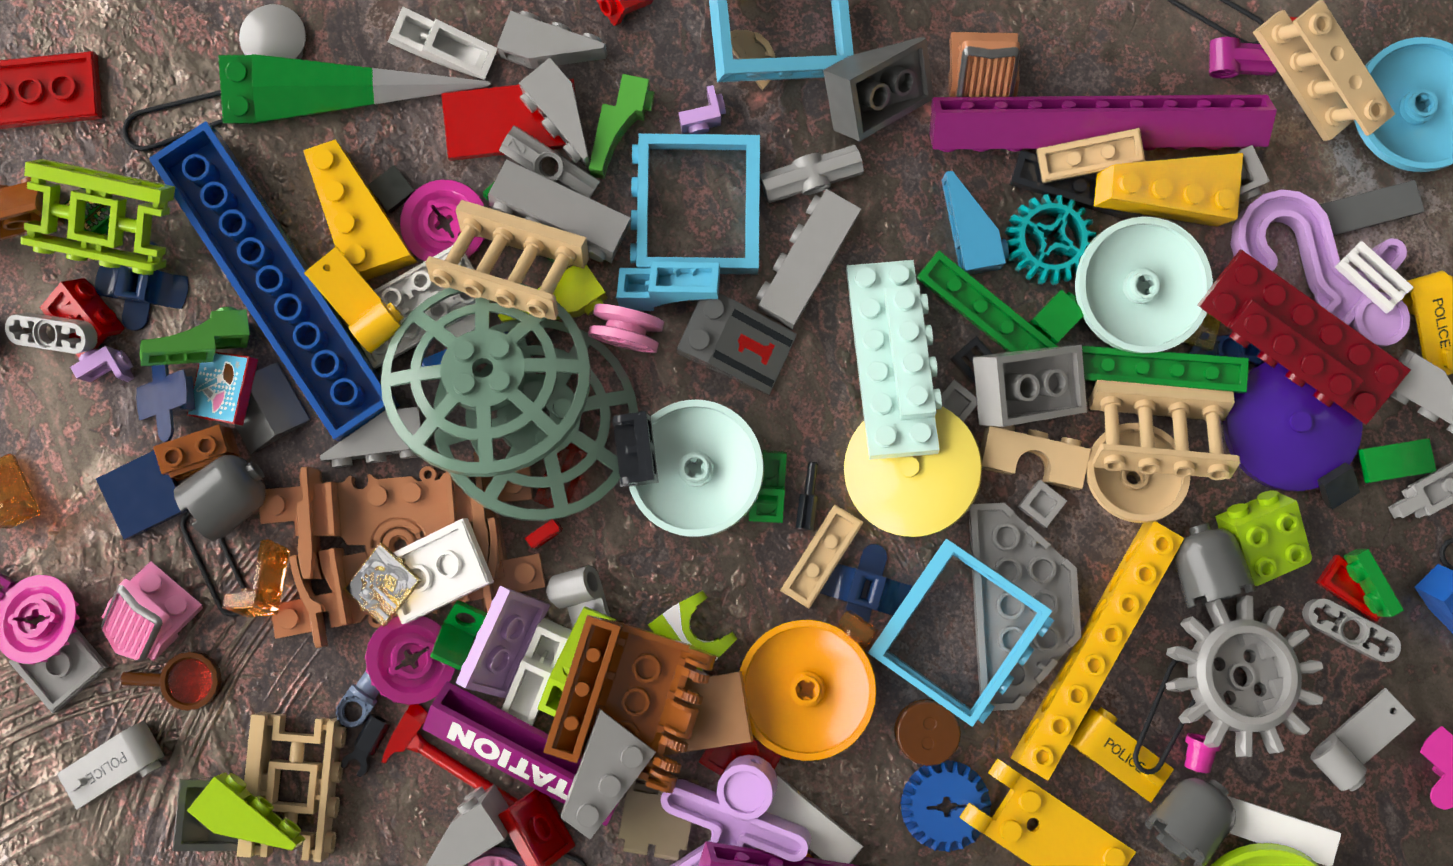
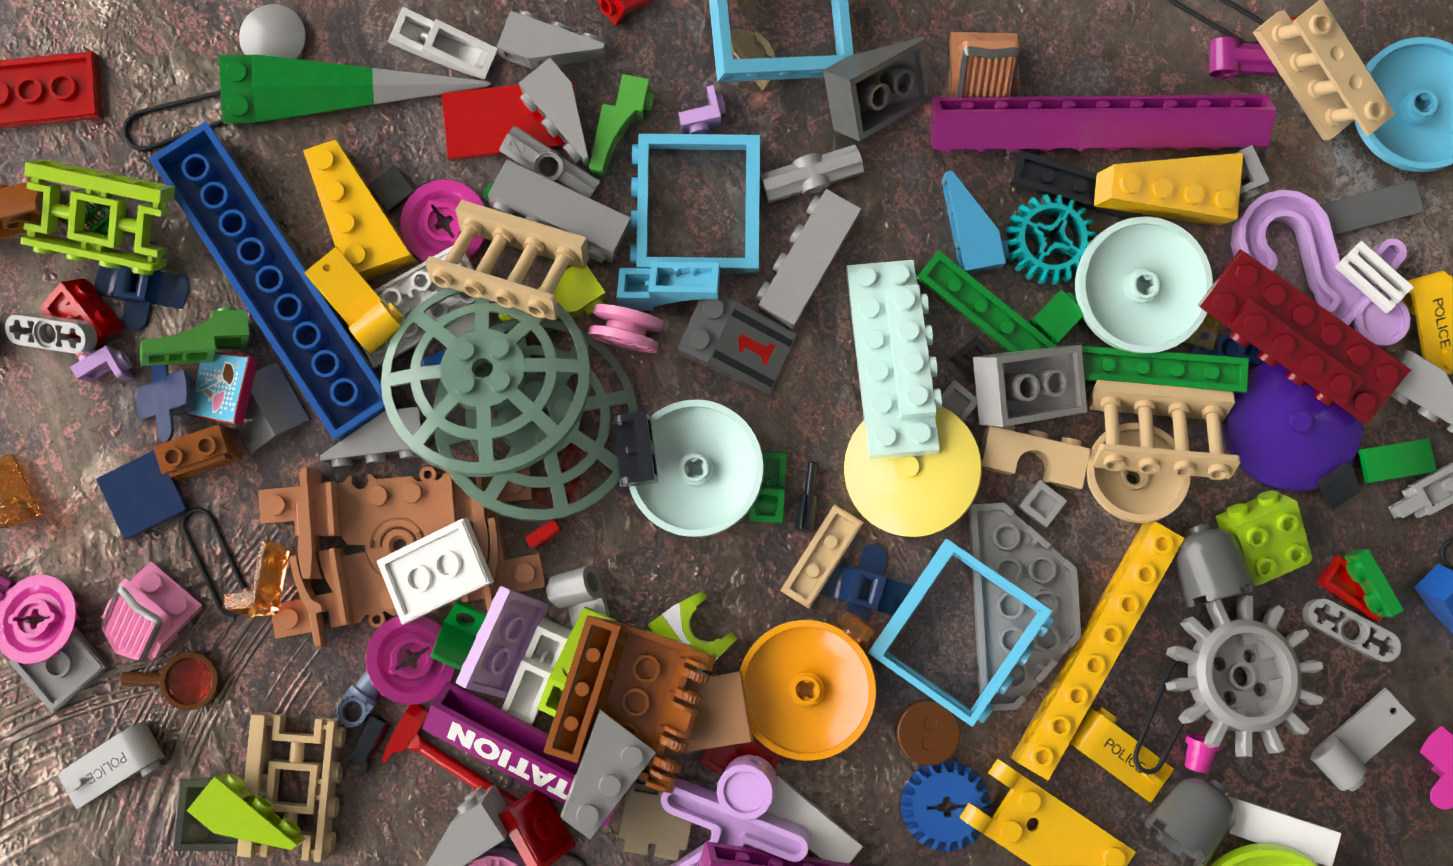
dark grey cylinder [174,455,266,541] -> none
piece [344,543,422,627] -> none
tan tile [1036,128,1145,183] -> none

